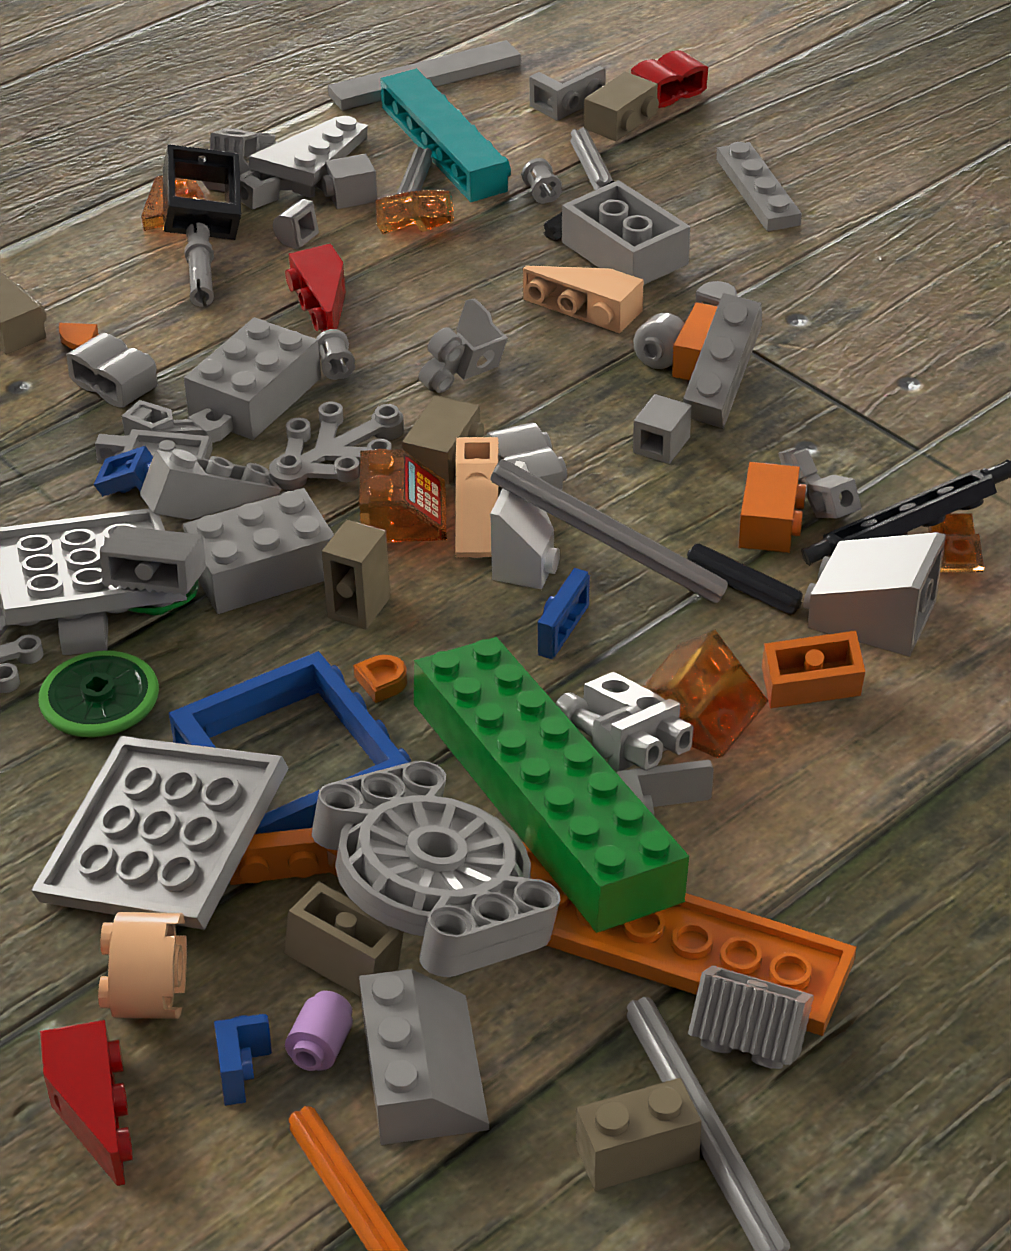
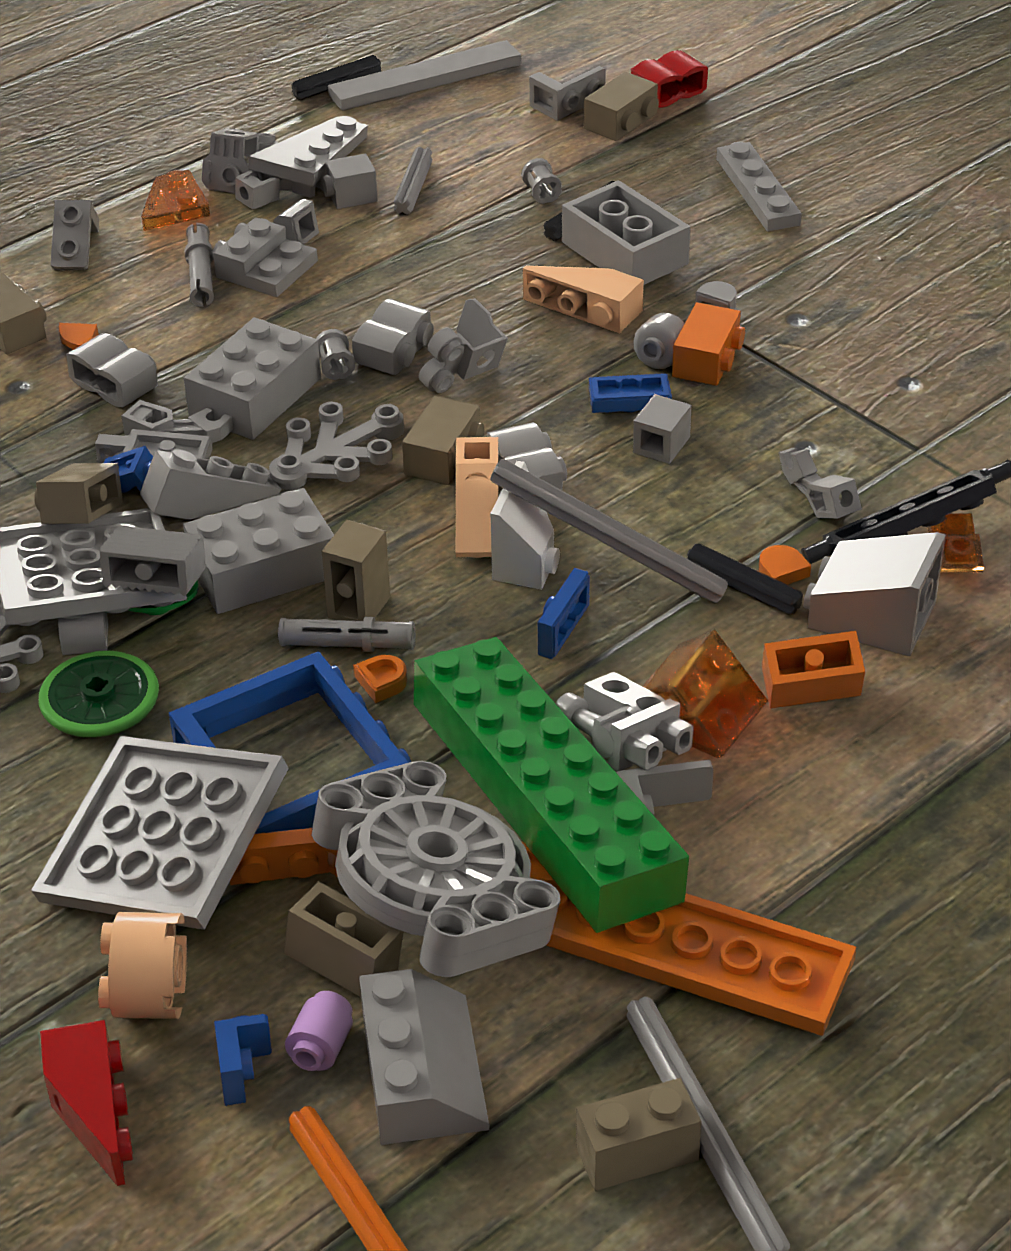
black window [163,144,241,240] -> none
red slope [285,243,346,332] -> none
clear orange slope [359,449,447,542] -> none
clear orange slope [375,190,454,234] -> none
teal brick [380,68,511,203] -> none
light grey axle [570,127,613,190] -> none
light grey brick [683,292,762,429] -> none
light grey brick [688,965,814,1069] -> none
orange brick [739,462,806,553] -> none
none -> dark tan brick [34,463,123,524]
none -> light grey bracket [51,200,99,270]
none -> light grey plate [212,217,318,297]
none -> light grey pin [278,617,416,652]
none -> black axle [291,55,381,100]
none -> light grey brick [352,299,434,375]
none -> blue plate [589,373,672,413]
none -> orange tile [759,545,811,585]

